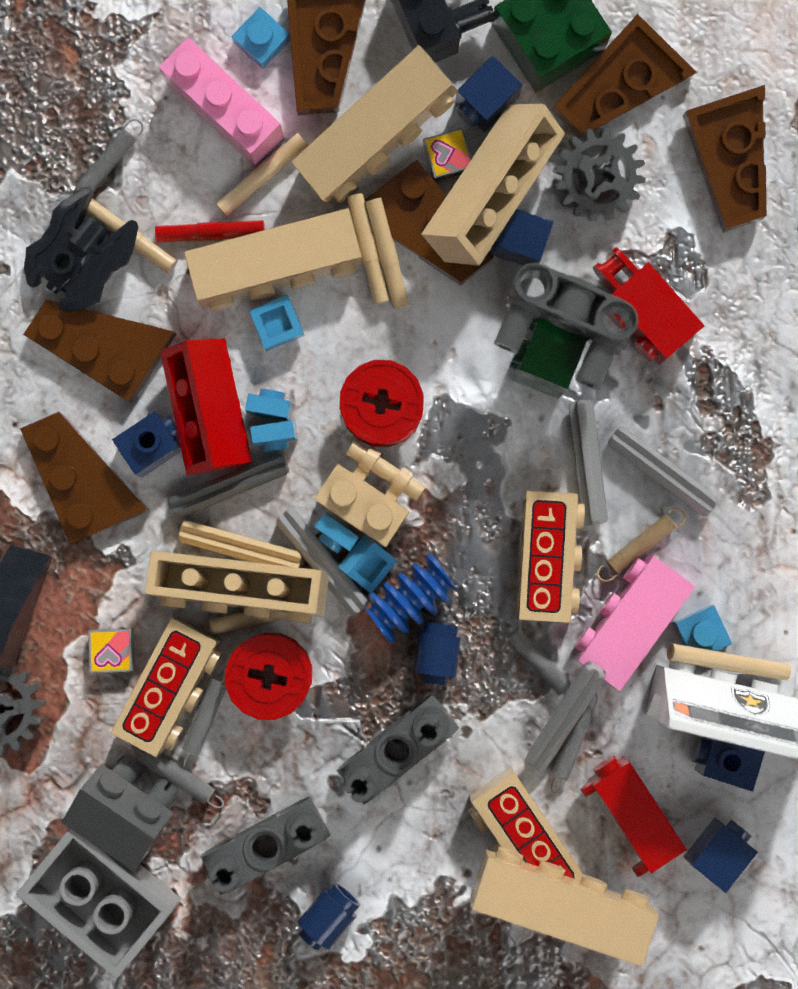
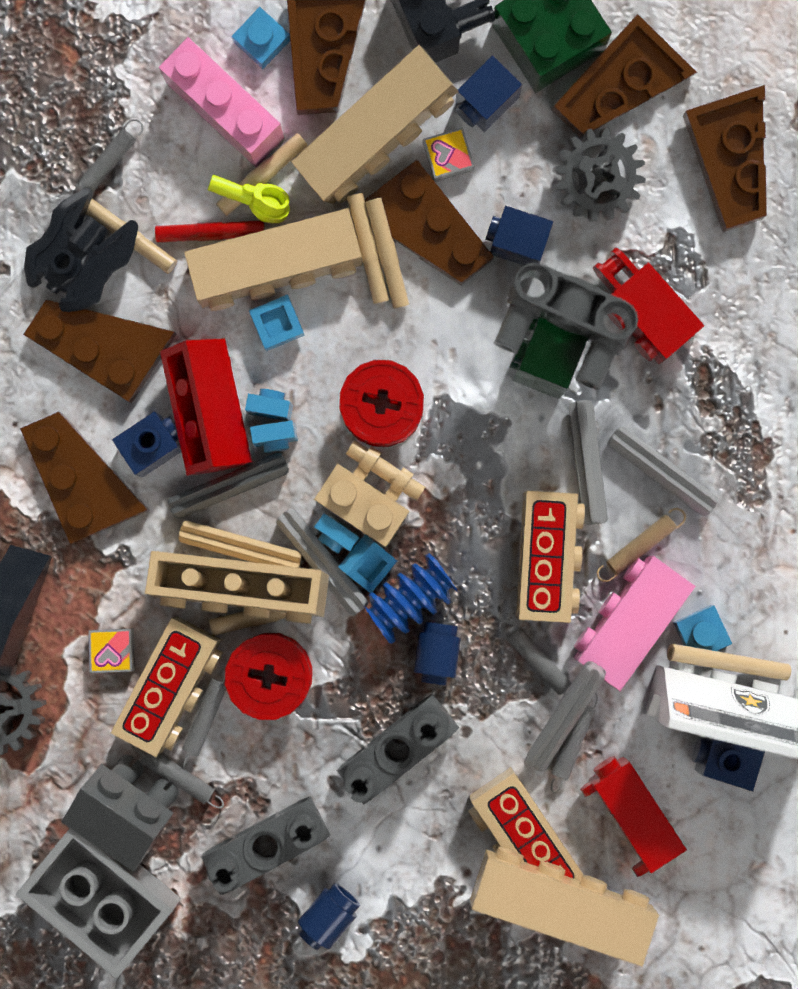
tan brick [421,104,565,266] -> none
dark blue brick [683,817,758,893] -> none
none -> neon yellow plate [207,174,290,224]

